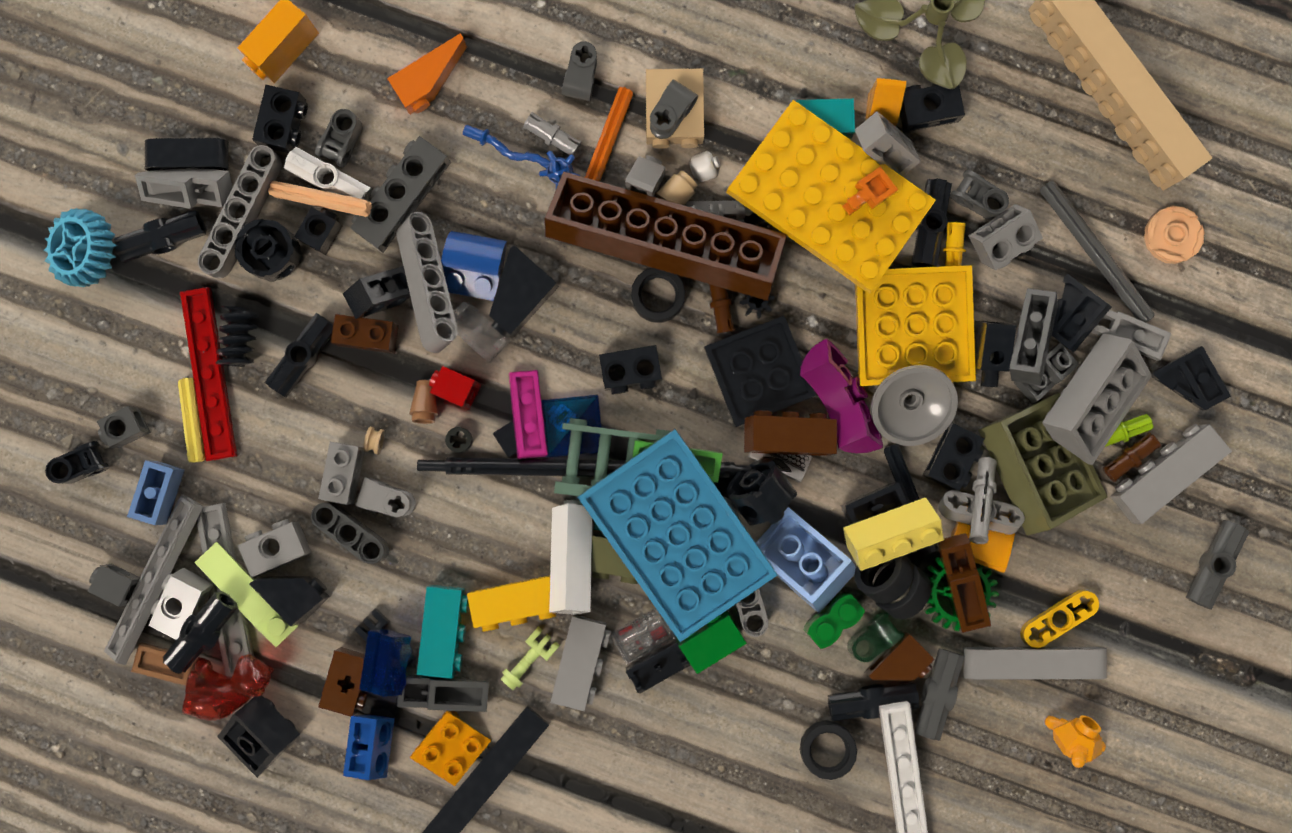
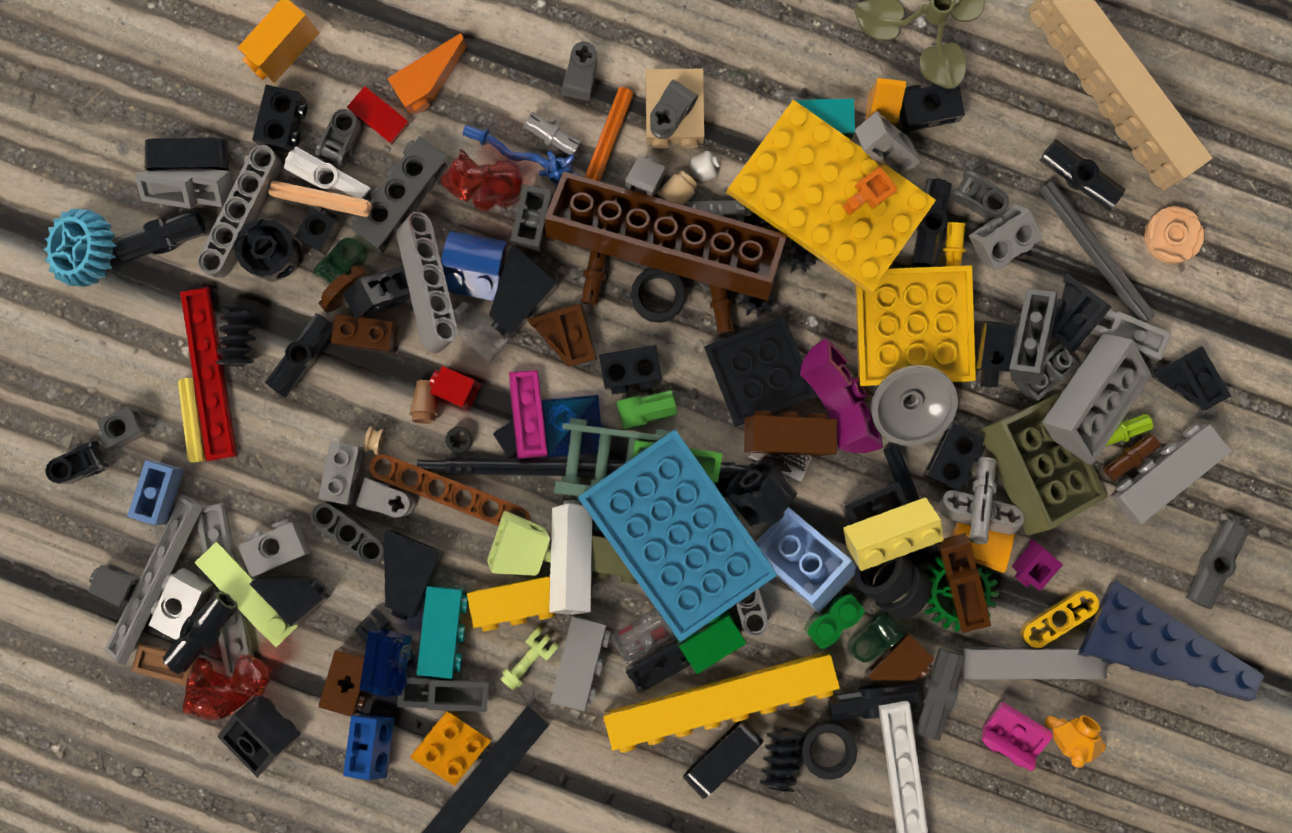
none -> clear green piece [313,237,368,284]
none -> reddish brown tile [319,265,369,313]
none -> red tile [347,86,410,145]
none -> dark orange beam [369,454,531,526]
none -> black slope [384,529,444,620]
none -> clear red animal [440,149,523,211]
none -> yellowish green torso [487,511,551,576]
none -> dark grey brick [510,184,553,253]
none -> reddish brown wing [528,304,597,367]
none -> reddish brown pin [580,250,607,306]
none -> yellow brick [603,651,840,753]
none -> bright green piece [616,390,677,430]
none -> black beam [682,720,764,799]
none -> black piece [759,726,804,792]
none -> black gear [781,240,816,274]
none -> dark pink bracket [982,702,1053,771]
none -> magenta brick [1011,538,1063,591]
none -> black piece [1039,139,1126,211]
none -> dark blue wing [1077,580,1264,702]

